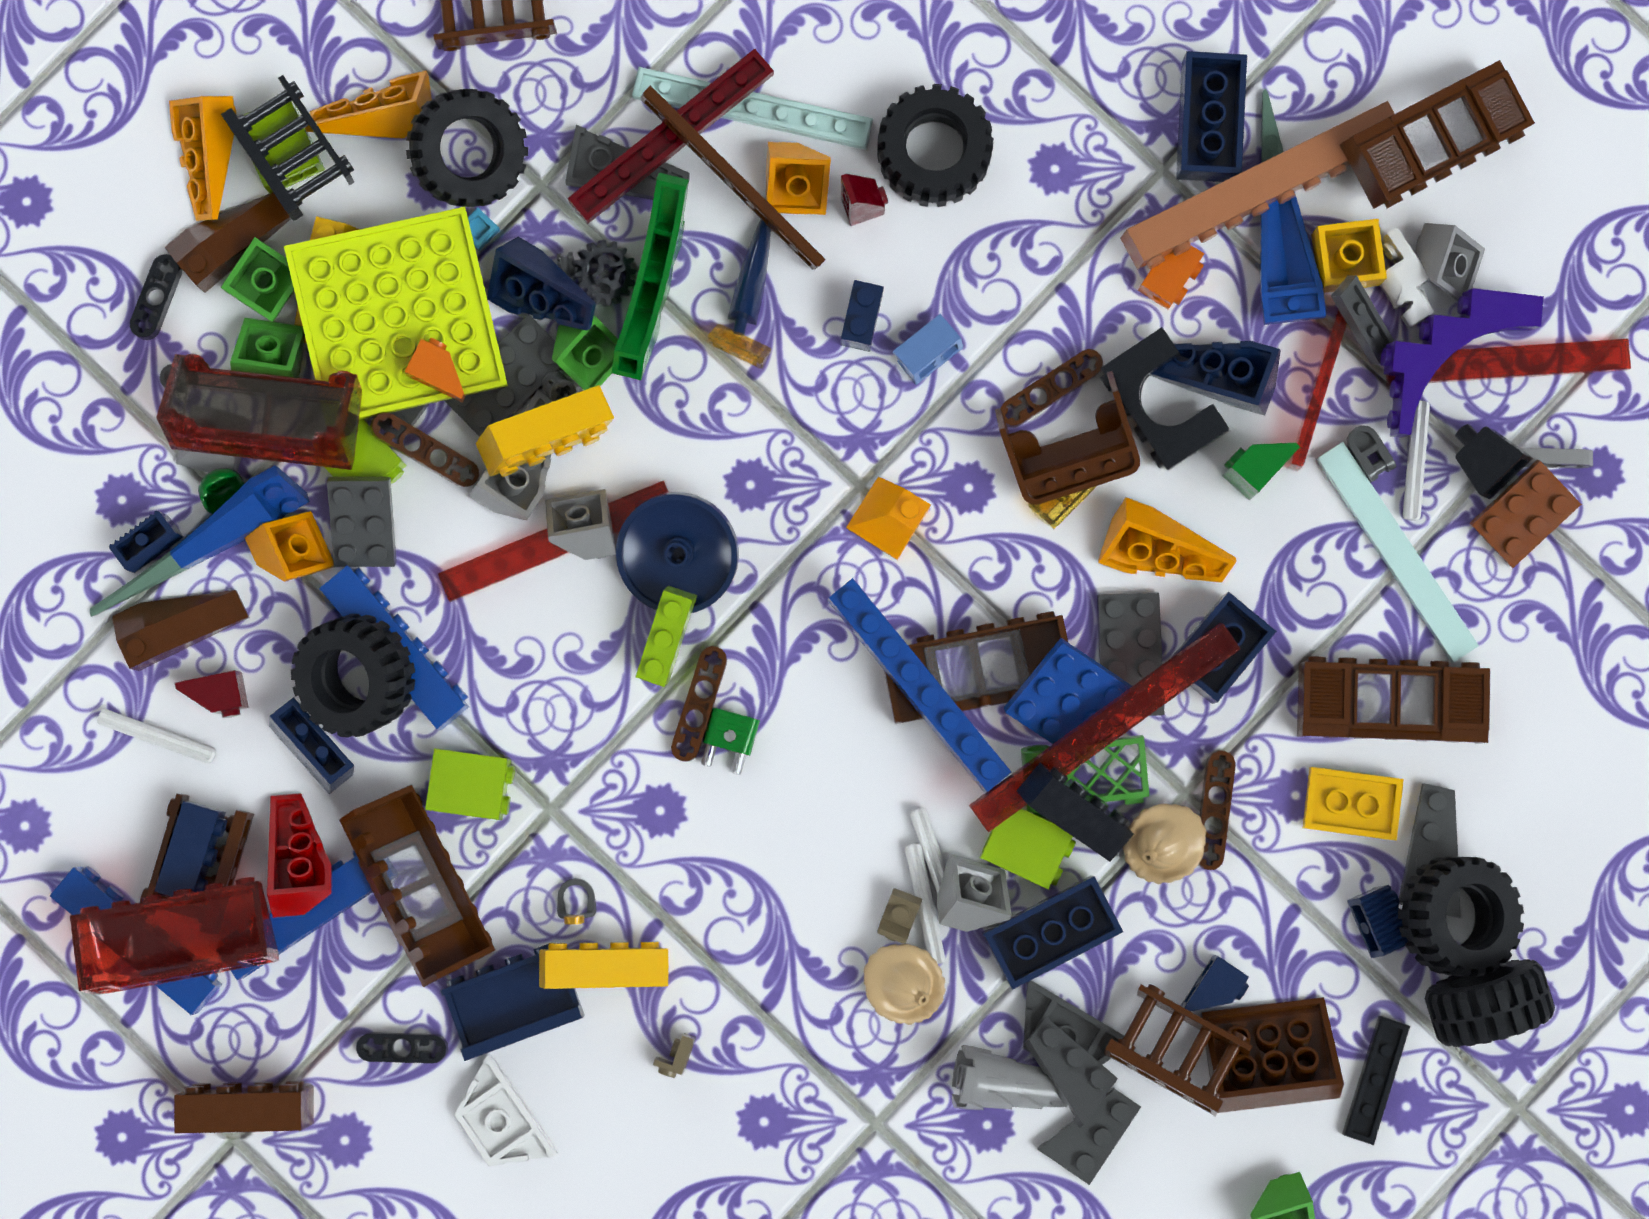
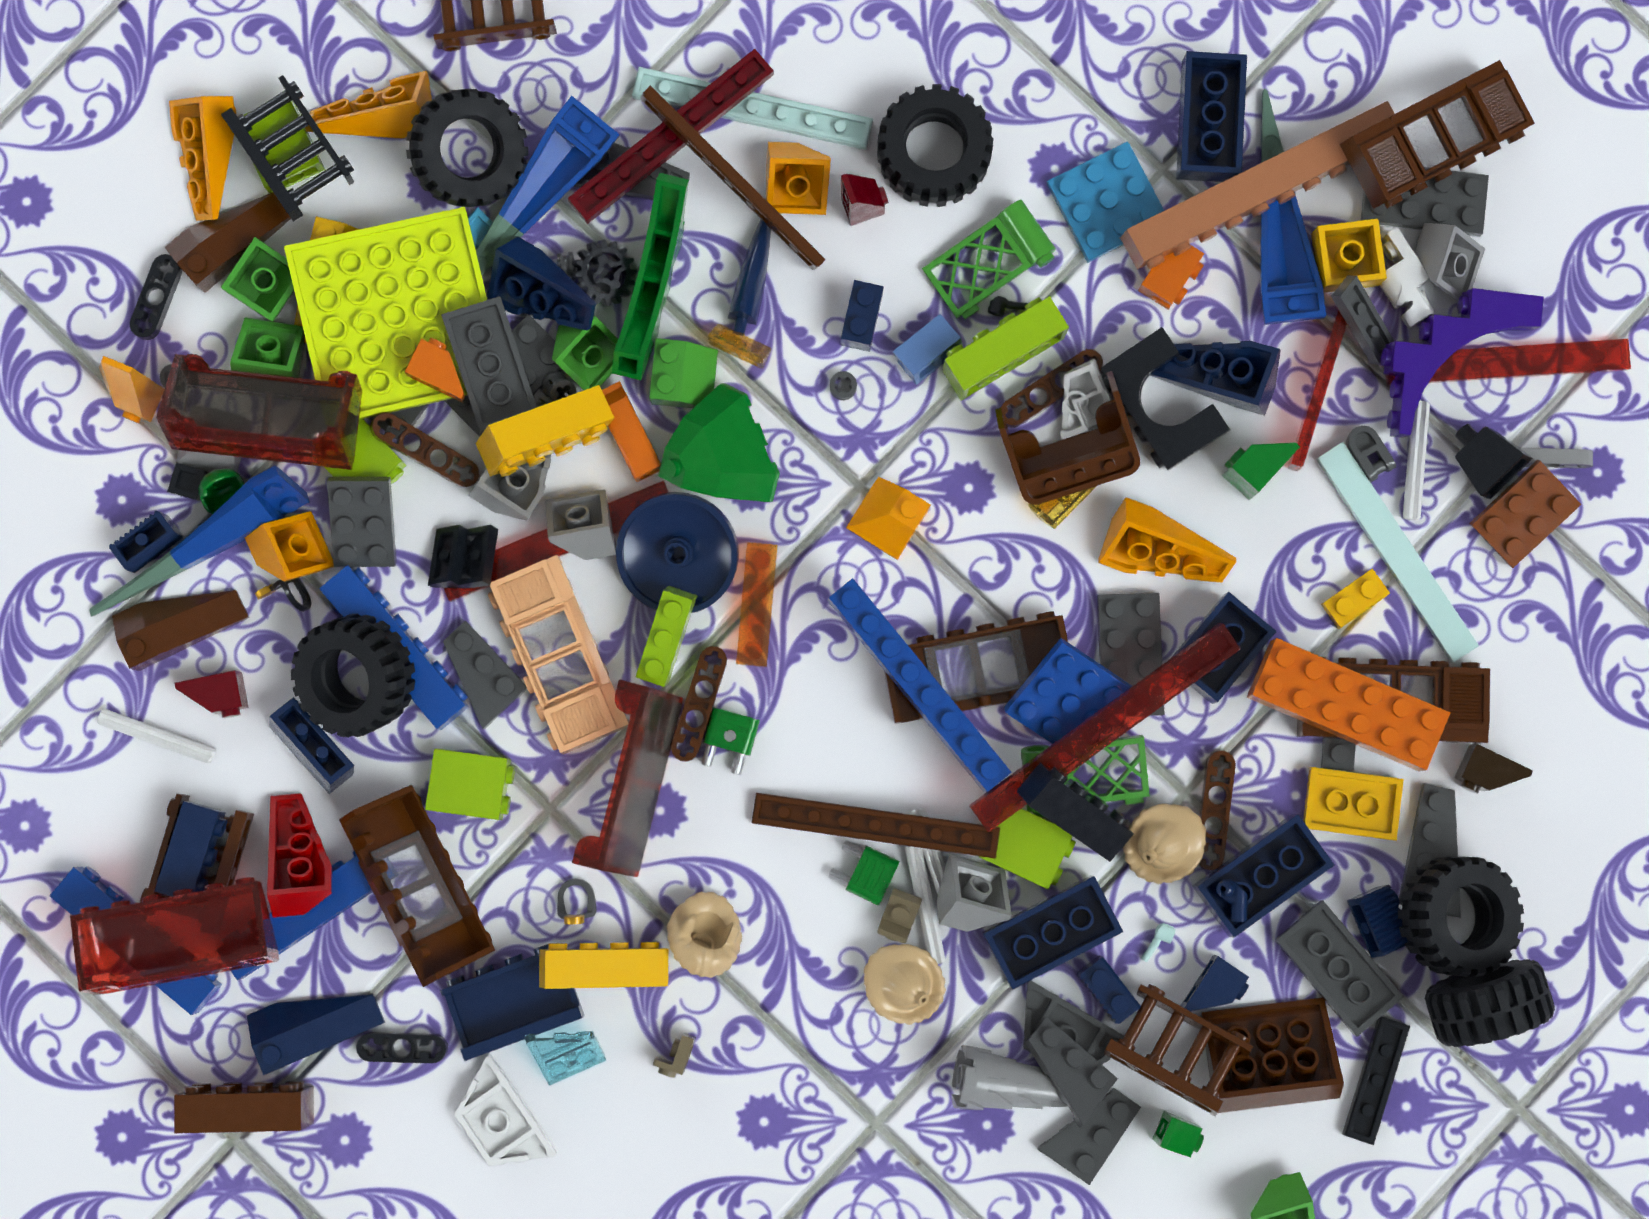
none -> light orange wedge [99,356,165,424]
none -> black plate [167,463,208,501]
none -> dark blue wedge [247,994,386,1076]
none -> black piece [255,578,312,612]
none -> black slope [428,524,498,588]
none -> dark grey plate [441,296,537,433]
none -> dark grey wing [443,621,527,730]
none -> blue plate [476,96,620,275]
none -> light nougat window [488,555,631,754]
none -> clear light blue wing [525,1031,606,1086]
none -> windscreen [572,680,684,877]
none -> orange piece [602,381,661,482]
none -> bright green slope [649,338,718,408]
none -> green brick [658,383,780,502]
none -> tan piece [667,891,742,978]
none -> clear orange plate [736,542,778,667]
none -> reddish brown tile [752,793,1000,859]
none -> green piece [829,840,900,906]
none -> dark grey bush [830,371,857,401]
none -> bright green piece [922,199,1056,320]
none -> lime brick [942,296,1069,401]
none -> black hand [987,296,1028,317]
none -> dark azure plate [1047,141,1164,263]
none -> white slope [1060,359,1112,440]
none -> dark blue brick [1077,955,1141,1024]
none -> light aqua hand [1141,923,1175,962]
none -> green slope [1152,1111,1204,1158]
none -> dark blue brick [1192,814,1335,938]
none -> dark blue arm [1216,879,1248,922]
none -> orange brick [1247,638,1451,771]
none -> dark grey plate [1275,900,1404,1037]
none -> yellow plate [1321,568,1390,629]
none -> dark grey plate [1321,738,1356,771]
none -> dark grey plate [1360,167,1489,237]
none -> dark brown slope [1454,744,1533,794]

